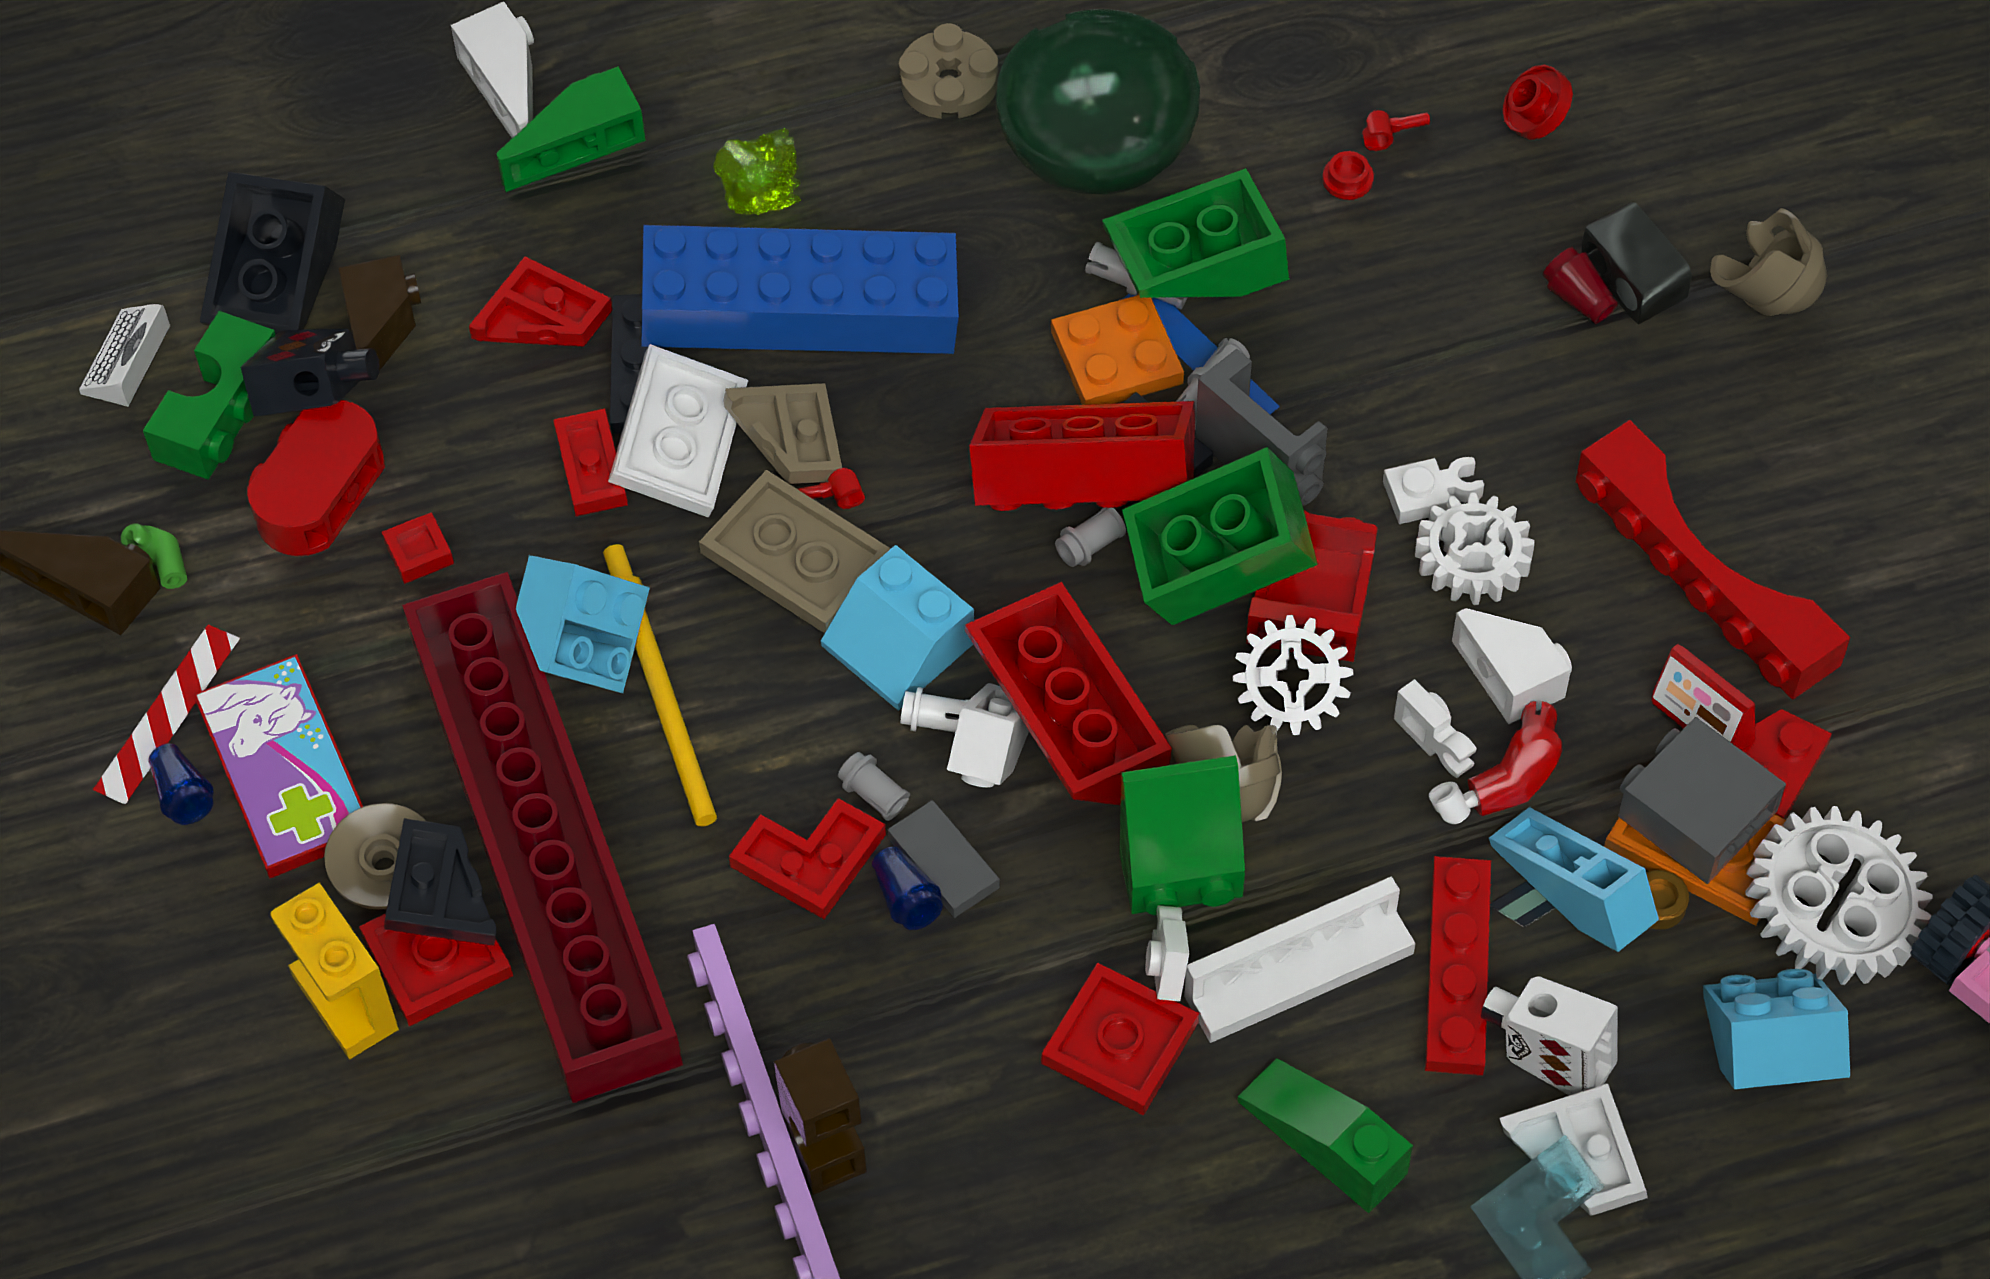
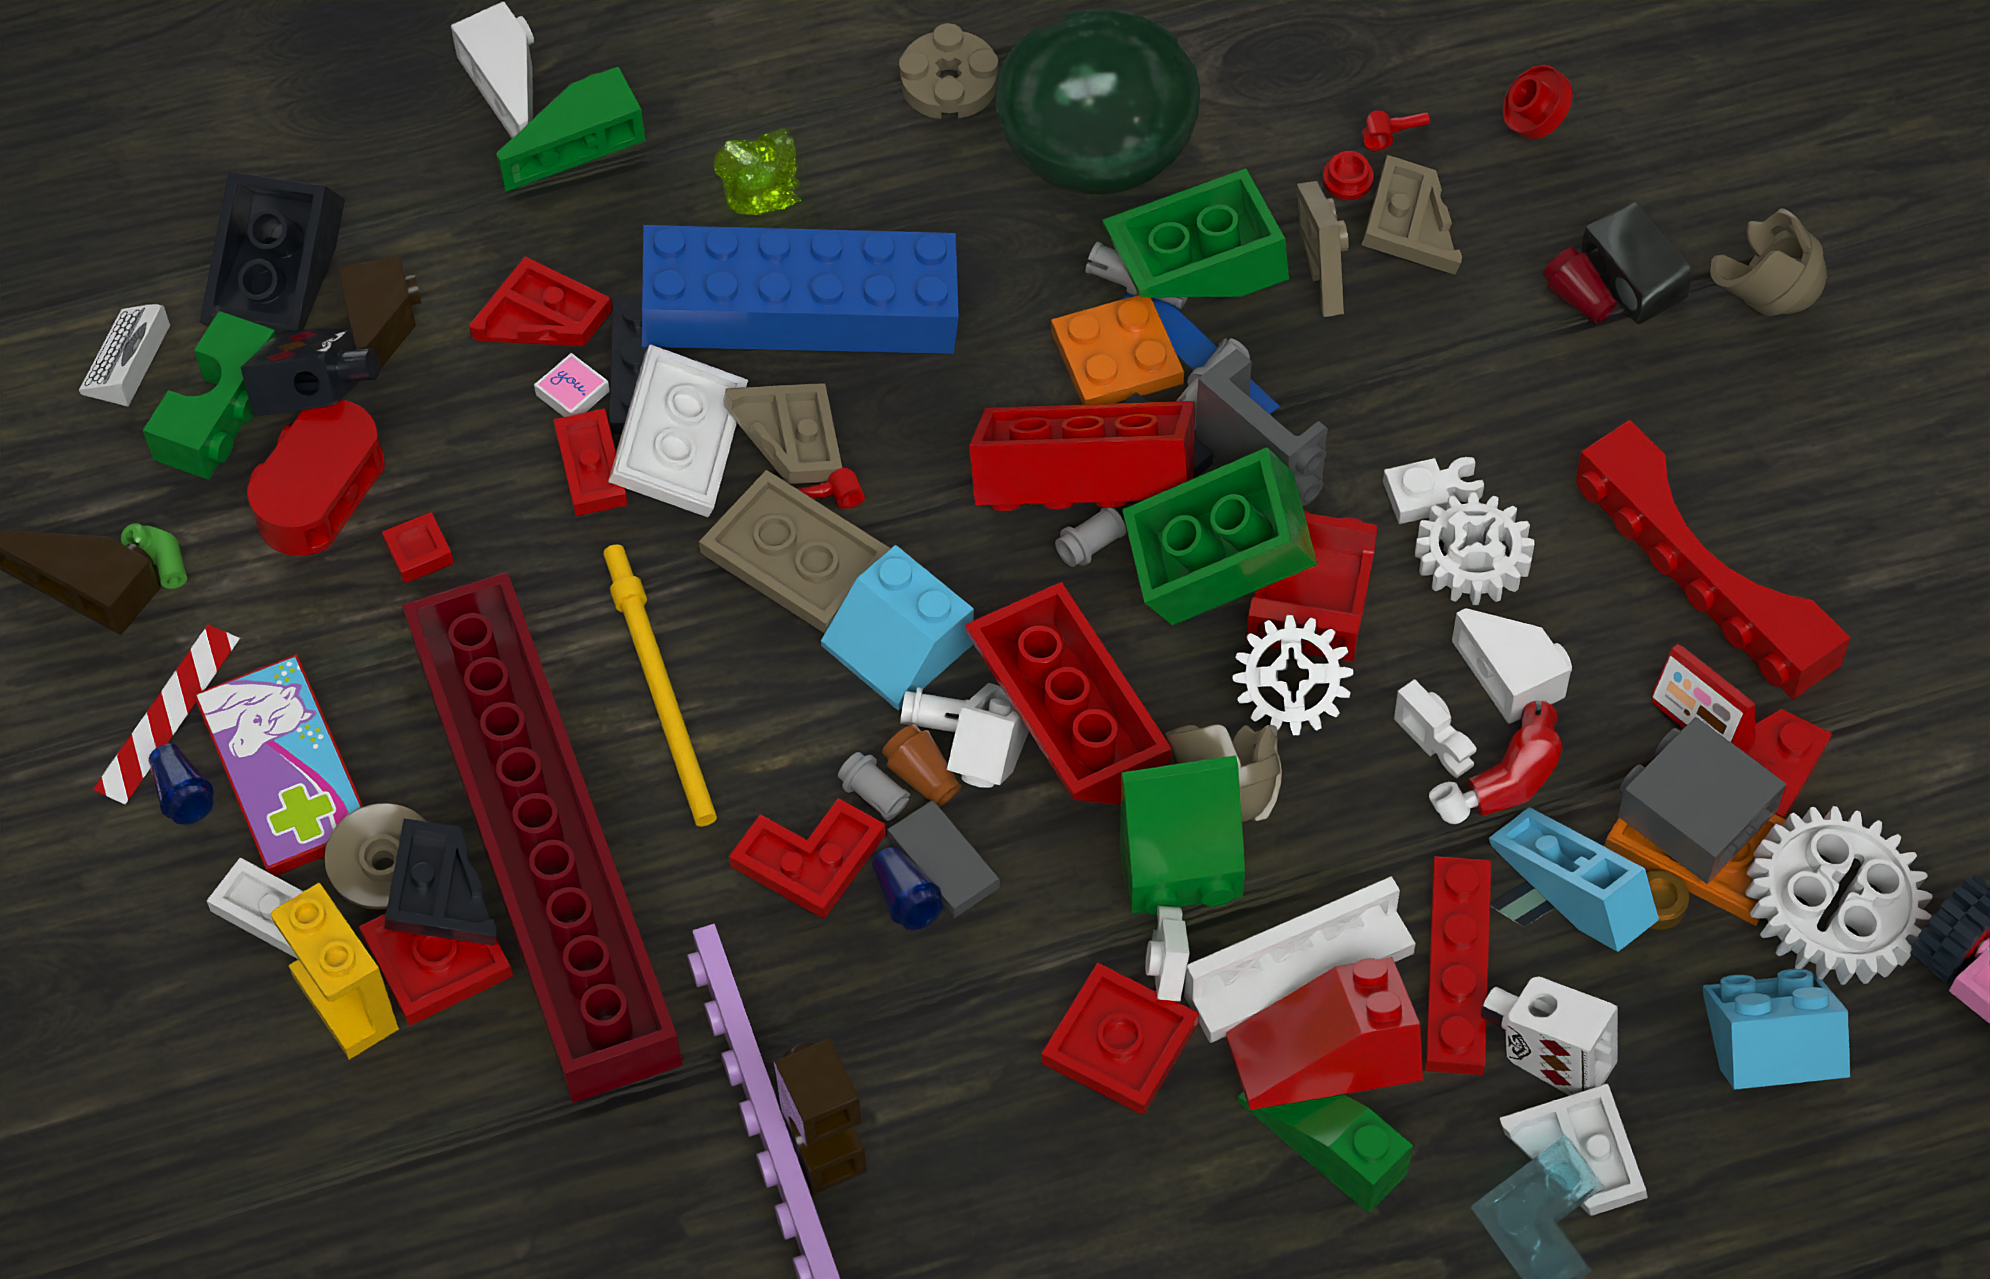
medium azure slope [516,555,650,693] -> none
none -> white plate [207,858,303,959]
none -> tile [534,353,610,417]
none -> dark orange cone [882,724,961,807]
none -> red slope [1226,957,1423,1110]
none -> dark tan wing [1297,181,1349,317]
none -> dark tan wing [1362,155,1462,275]

